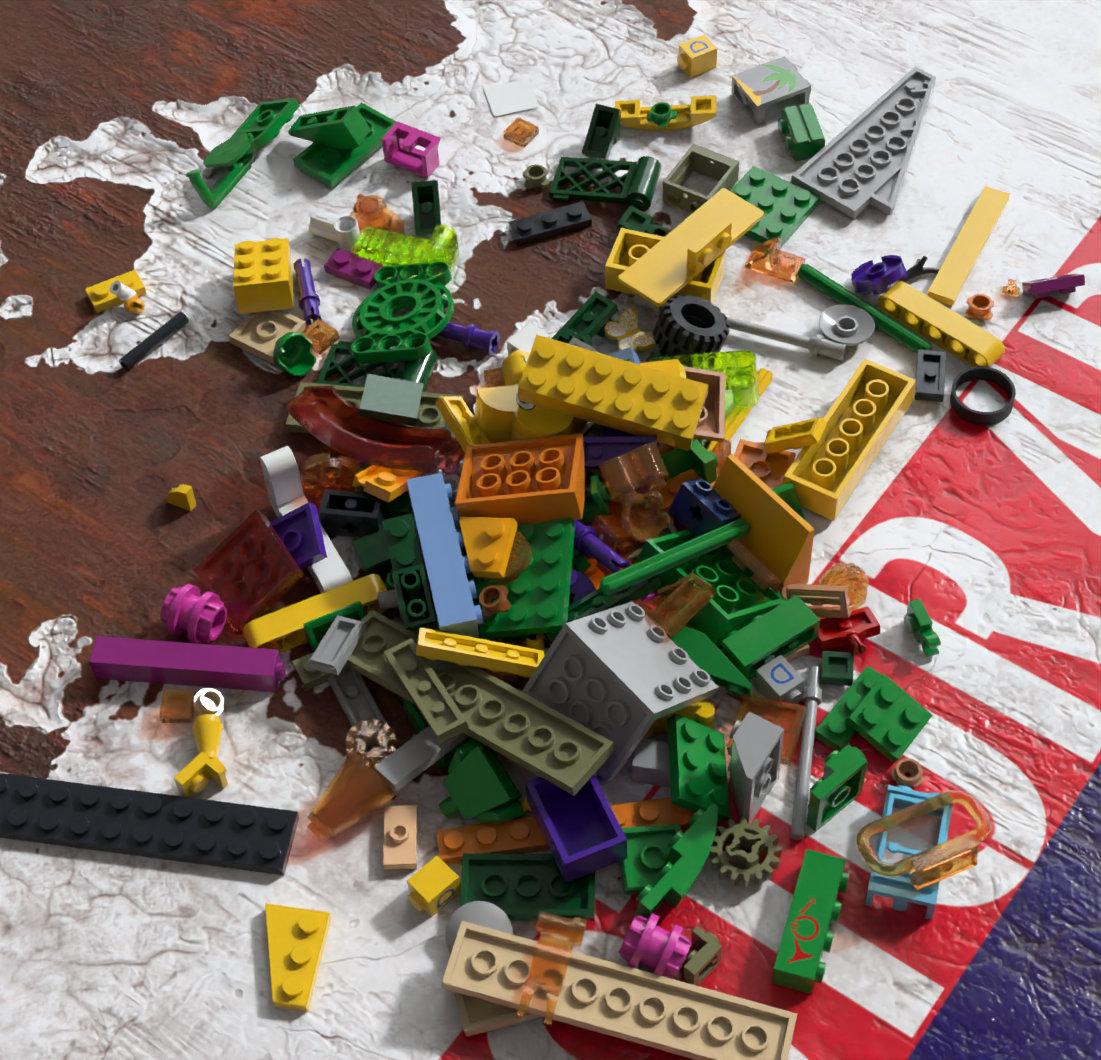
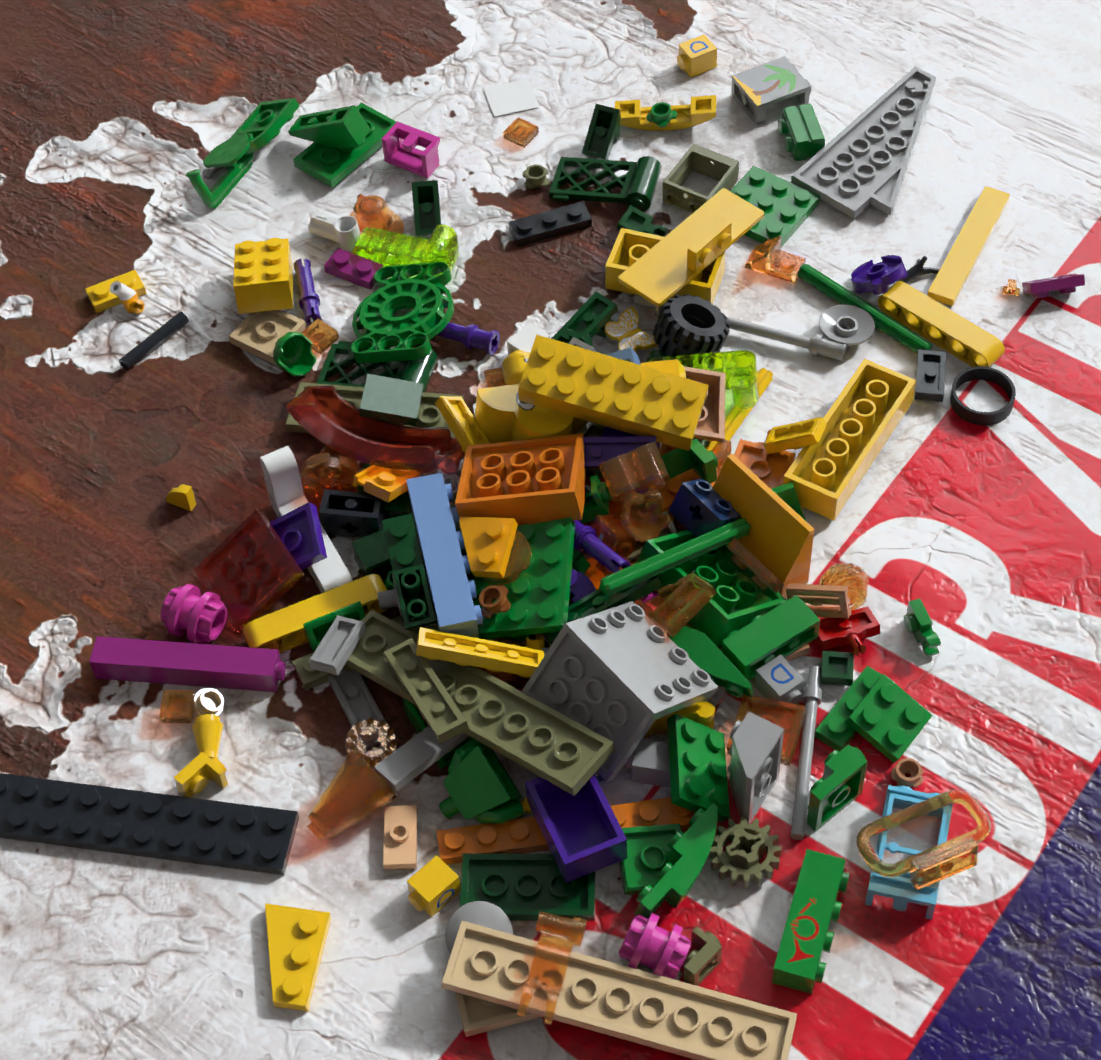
orange plate [965,294,994,320] -> none

